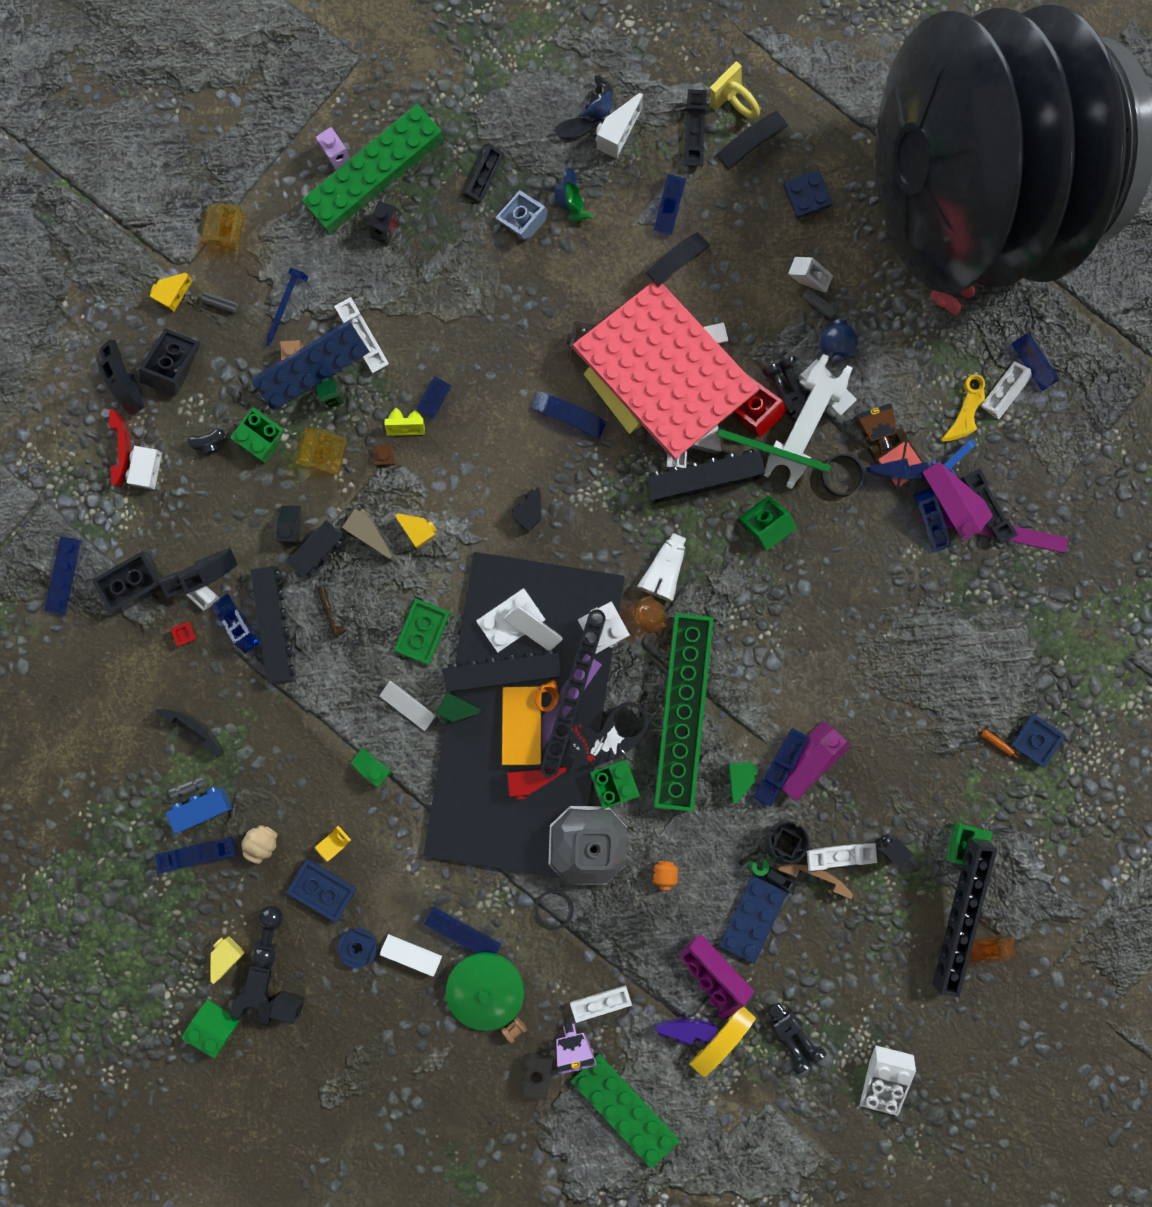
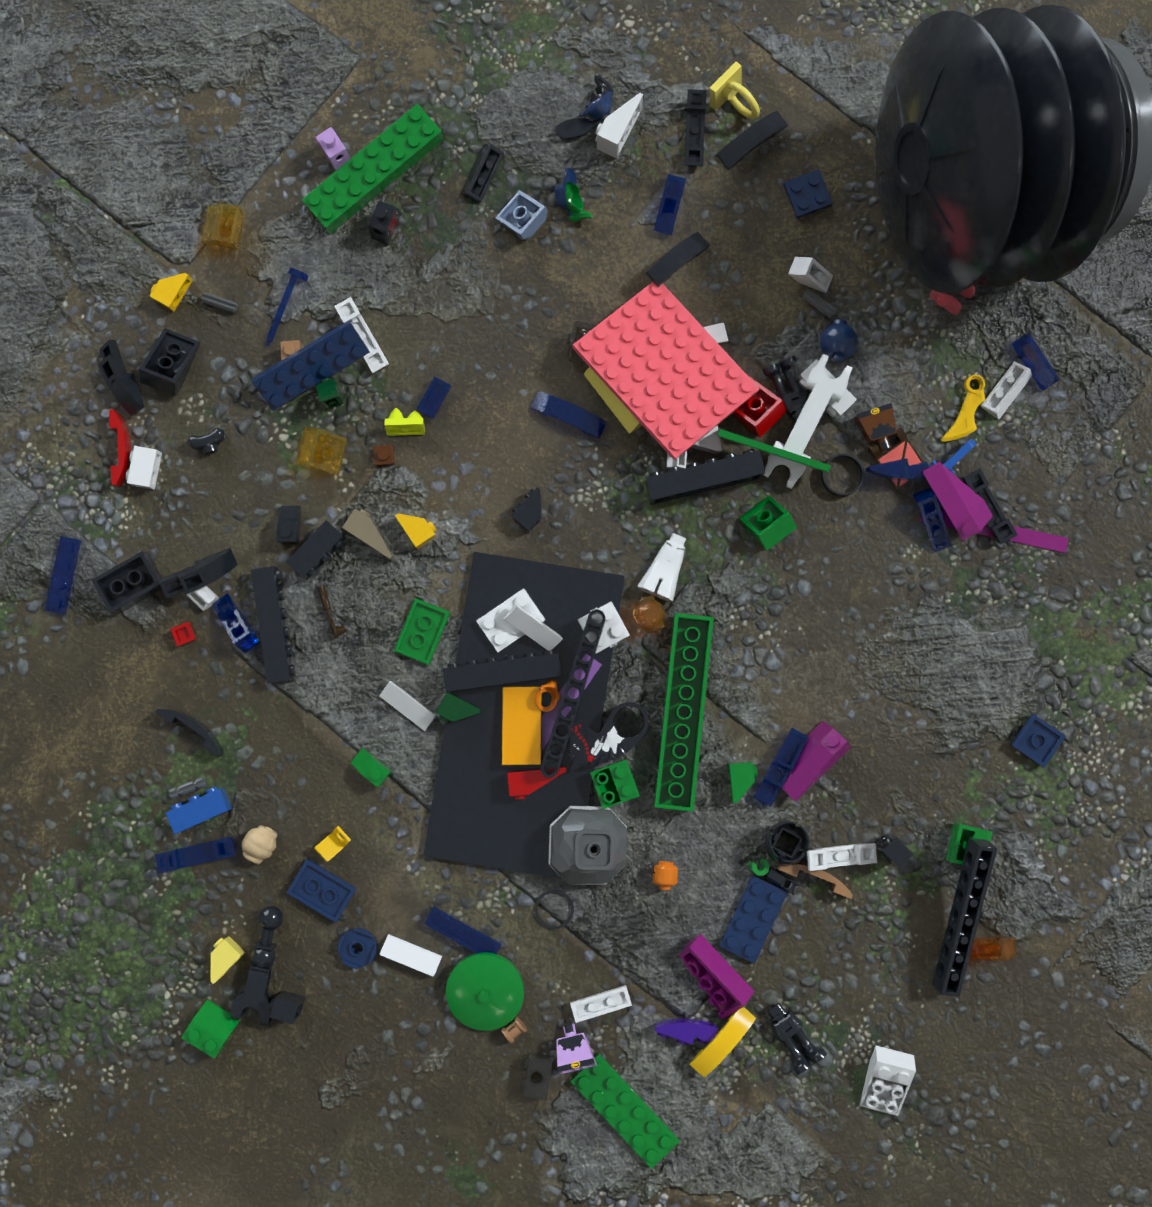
green slope [230,407,284,464] -> none
orange piece [977,728,1019,758] -> none

